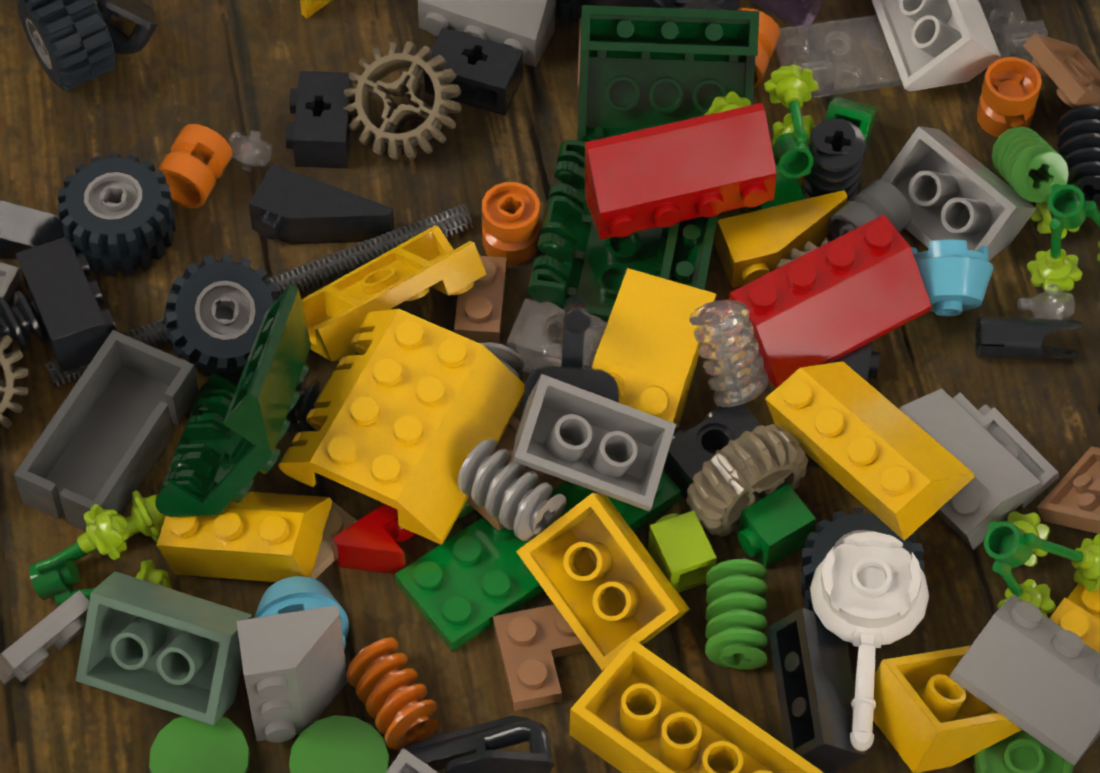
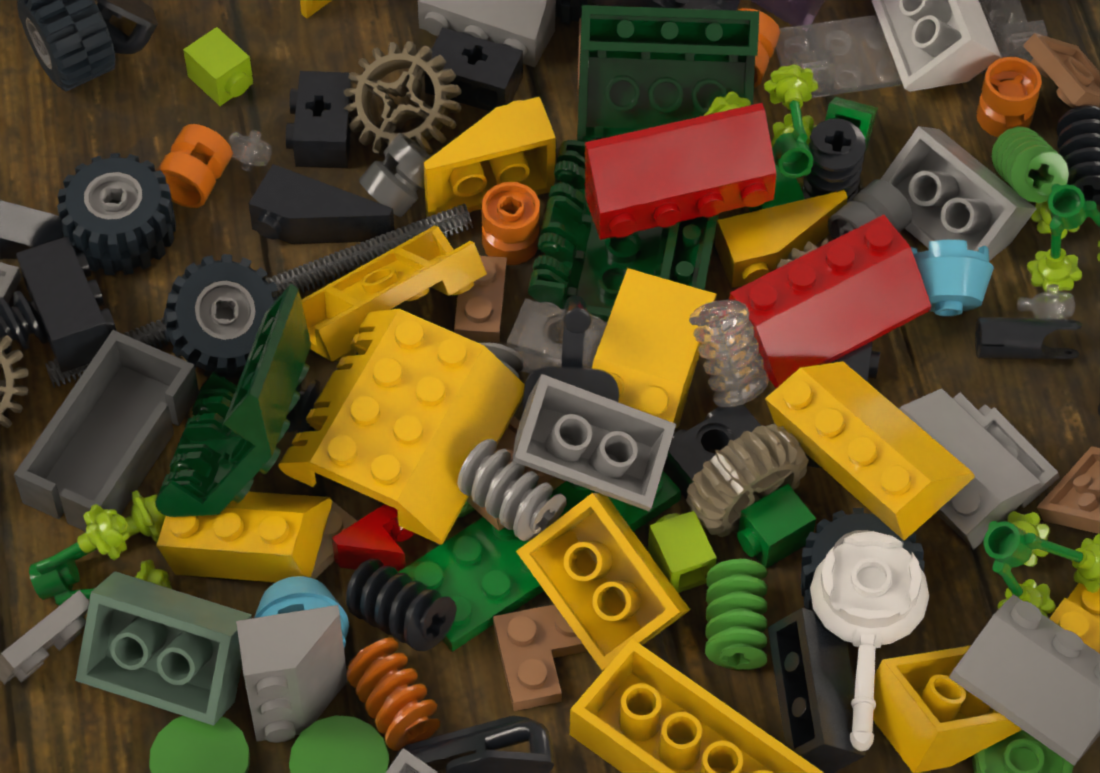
none -> lime brick [183,27,253,106]
none -> black piece [346,559,457,651]
none -> dark grey wheel [359,133,431,218]
none -> yellow slope [424,97,556,217]

